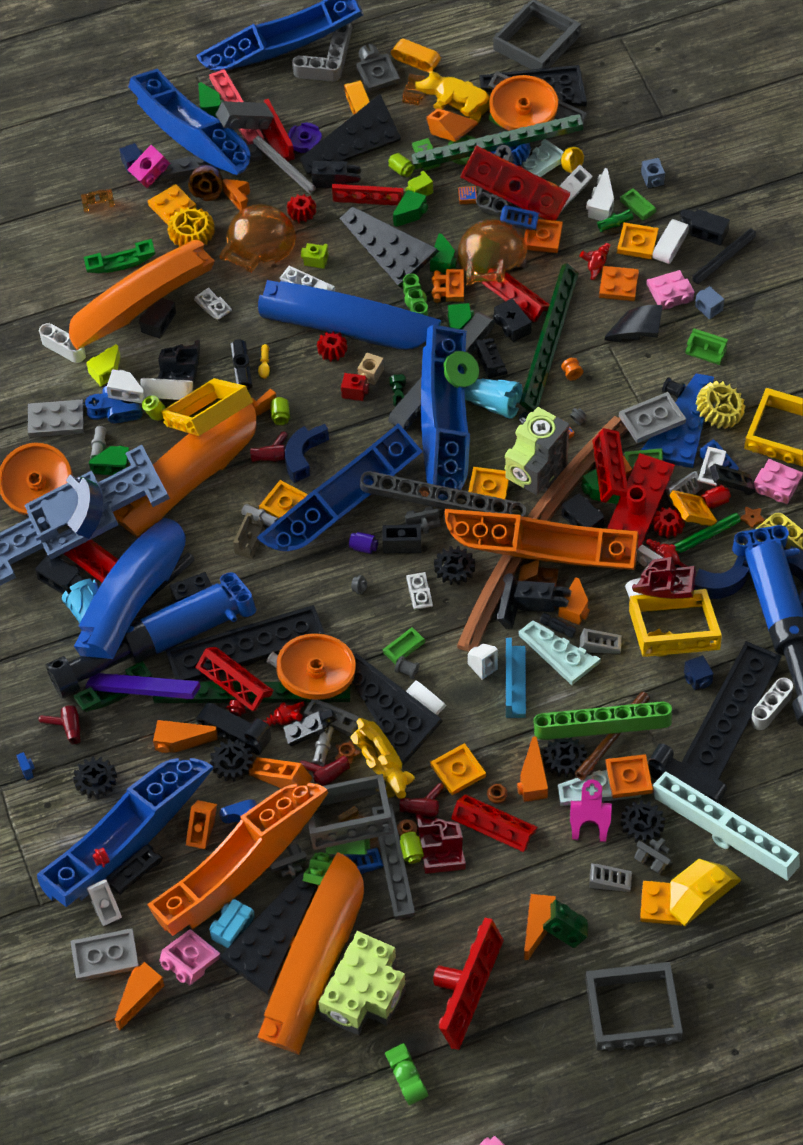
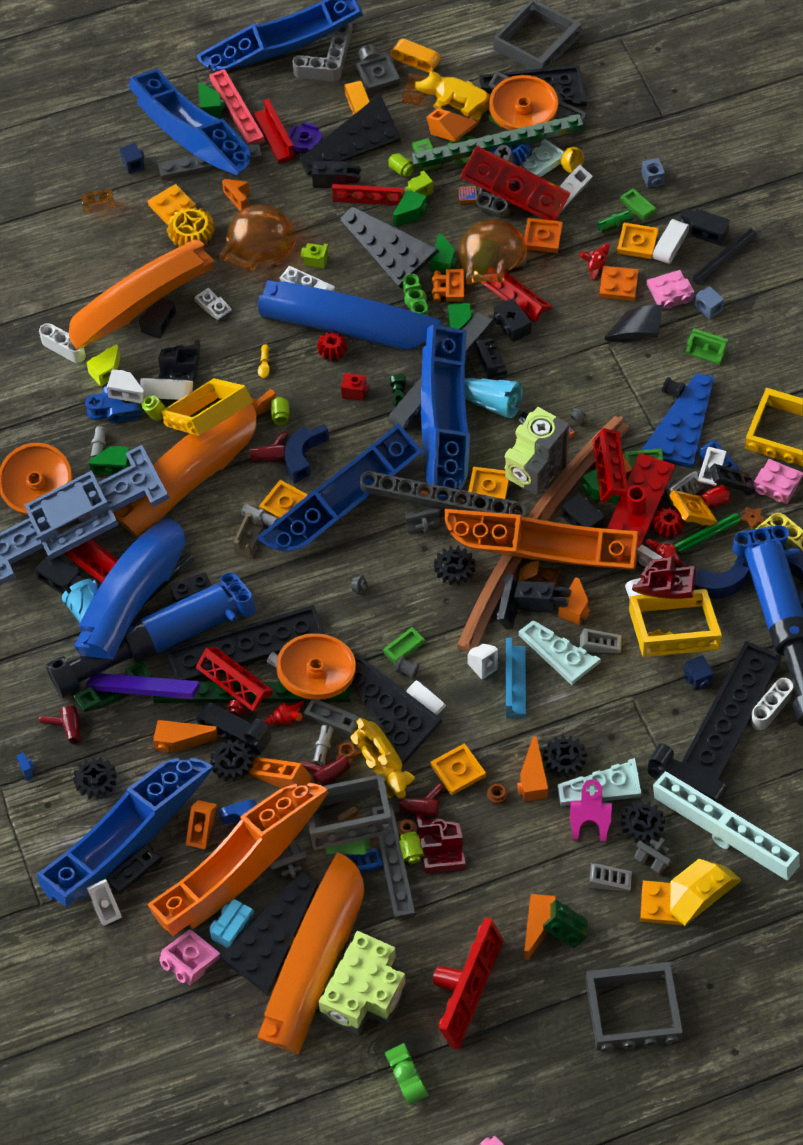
light grey plate [28,399,84,437] -> none
dark blue arch [66,474,103,539] -> none
light grey plate [71,928,139,982] -> none
green slope [84,239,155,273] -> none
red plate [92,848,110,868] -> none
orange slope [115,962,164,1030] -> none
dark pink brick [127,145,171,188] -> none
reddish brown cylinder [188,165,223,201] -> none
dark grey brick [216,101,274,130] -> none
black piece [231,339,253,391] -> none
light grey axle [253,136,316,194] -> none
black hinge [284,709,338,746] -> none
red gear [287,193,316,223] -> none
bright green slope [303,852,334,885] -> none
dark purple brick [349,532,378,554] -> none
tan brick [358,353,384,385] -> none
black brick [383,524,421,554] -> none
white slope [406,572,433,610] -> none
bright green tile [443,351,479,388] -> none
red fence [451,794,538,852] -> none
blue slope [500,205,539,230] -> none
dark green plate [519,263,579,412] -> none
bright green beam [533,702,672,740] -> none
black axle [540,613,576,638] -> none
orange wheel [561,358,583,381] -> none
reddish brown piece [575,692,650,780] -> none
white slope [586,168,614,221] -> none
orange plate [606,754,653,798] -> none
light grey plate [619,392,686,443] -> none
light yellow gear [696,381,746,429] -> none

